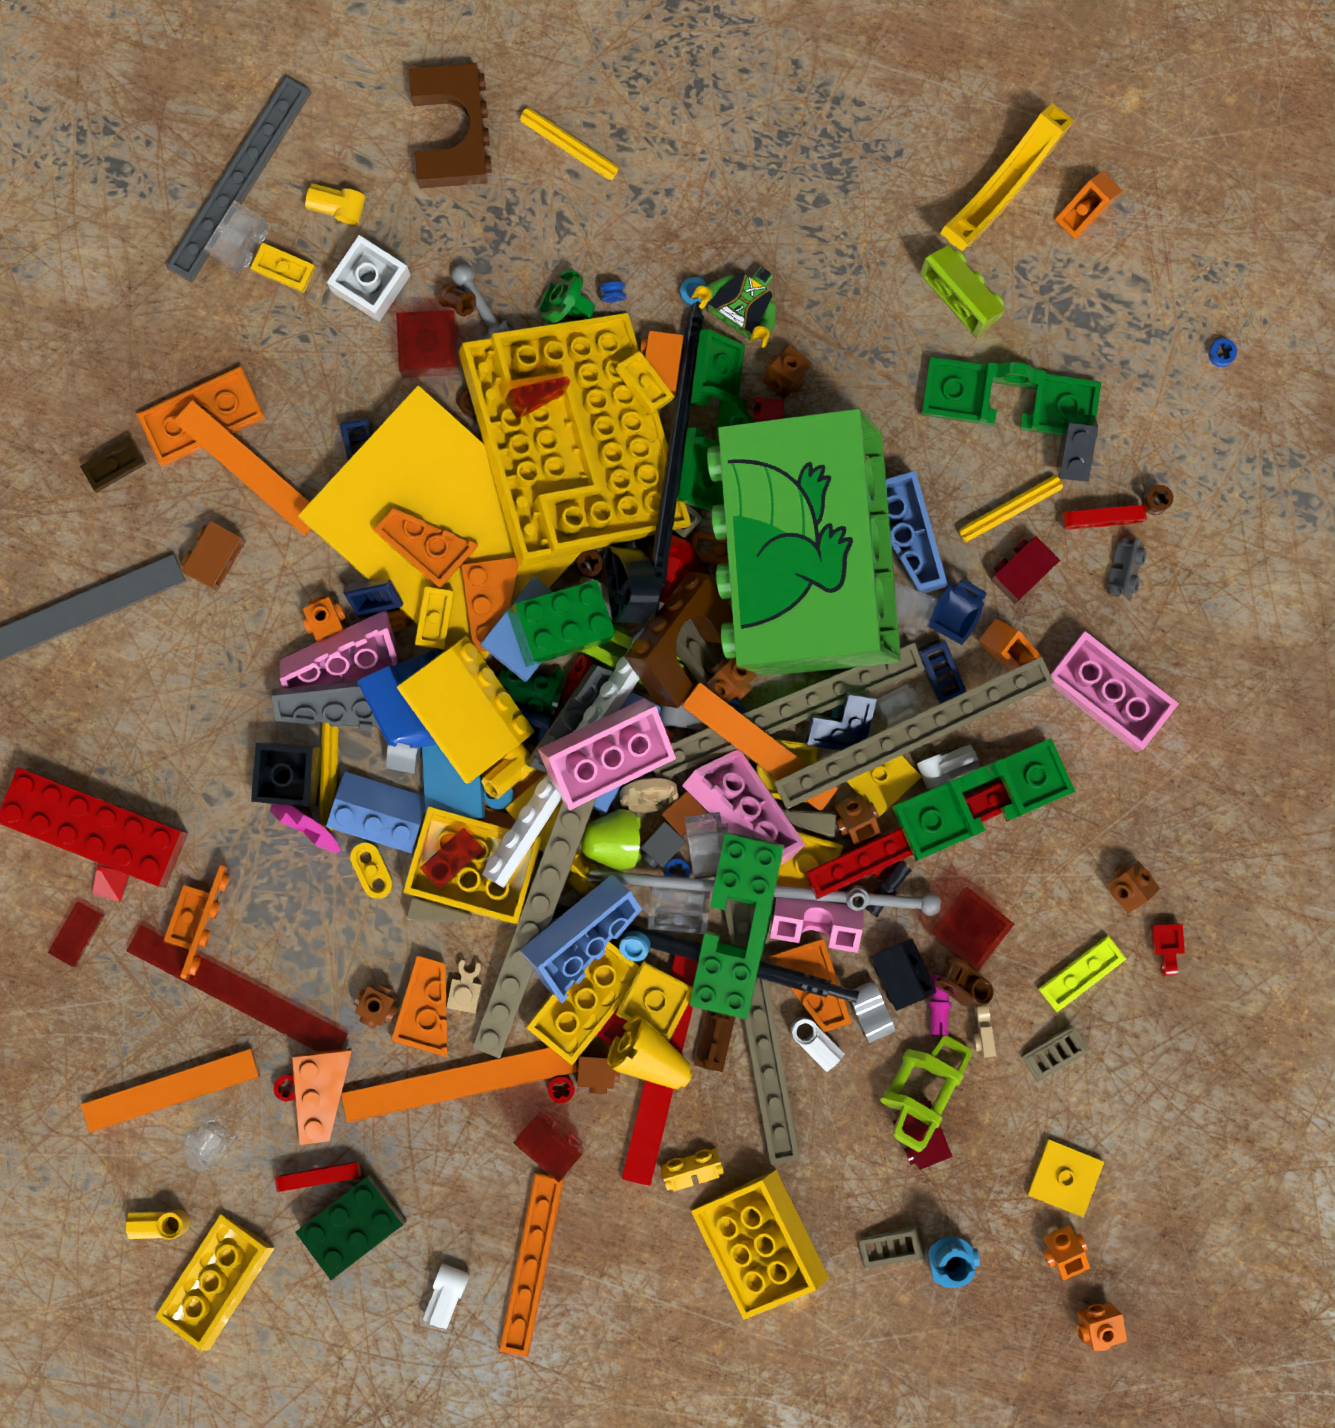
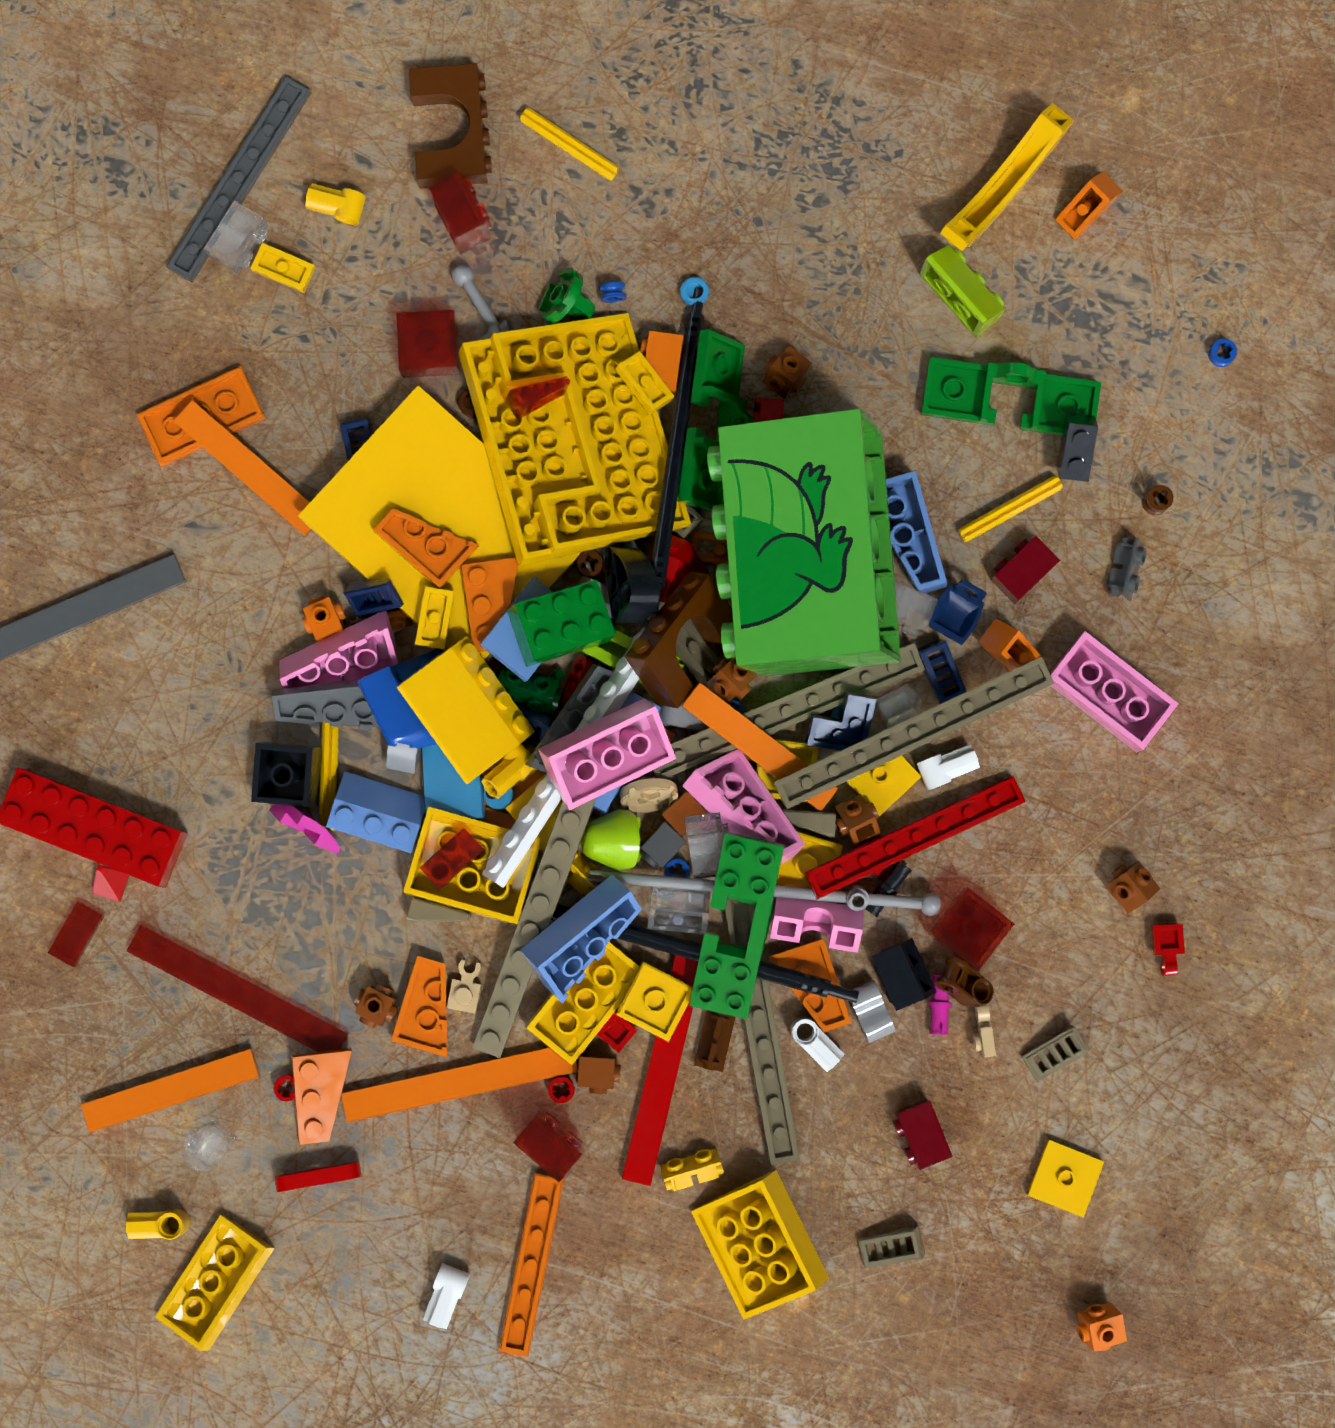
dark brown plate [80,437,147,493] -> none
orange bracket [163,864,231,980] -> none
dark orange brick [181,521,245,592] -> none
dark green brick [295,1174,407,1280] -> none
white brick [327,235,411,322] -> none
yellow plate [350,843,393,899] -> none
reddish brown bush [438,282,476,317] -> none
yellow cone [607,1015,692,1089] -> none
dark azure tile [619,931,650,961] -> none
torso [690,267,776,348] -> none
lime bar [880,1036,972,1152] -> none
green plate [892,738,1076,861] -> none
dark azure piece [927,1237,980,1288] -> none
neon yellow tile [1038,935,1126,1012] -> none
orange brick [1042,1225,1090,1281] -> none
red beam [1062,505,1147,530] -> none
none -> clear red brick [429,172,492,255]

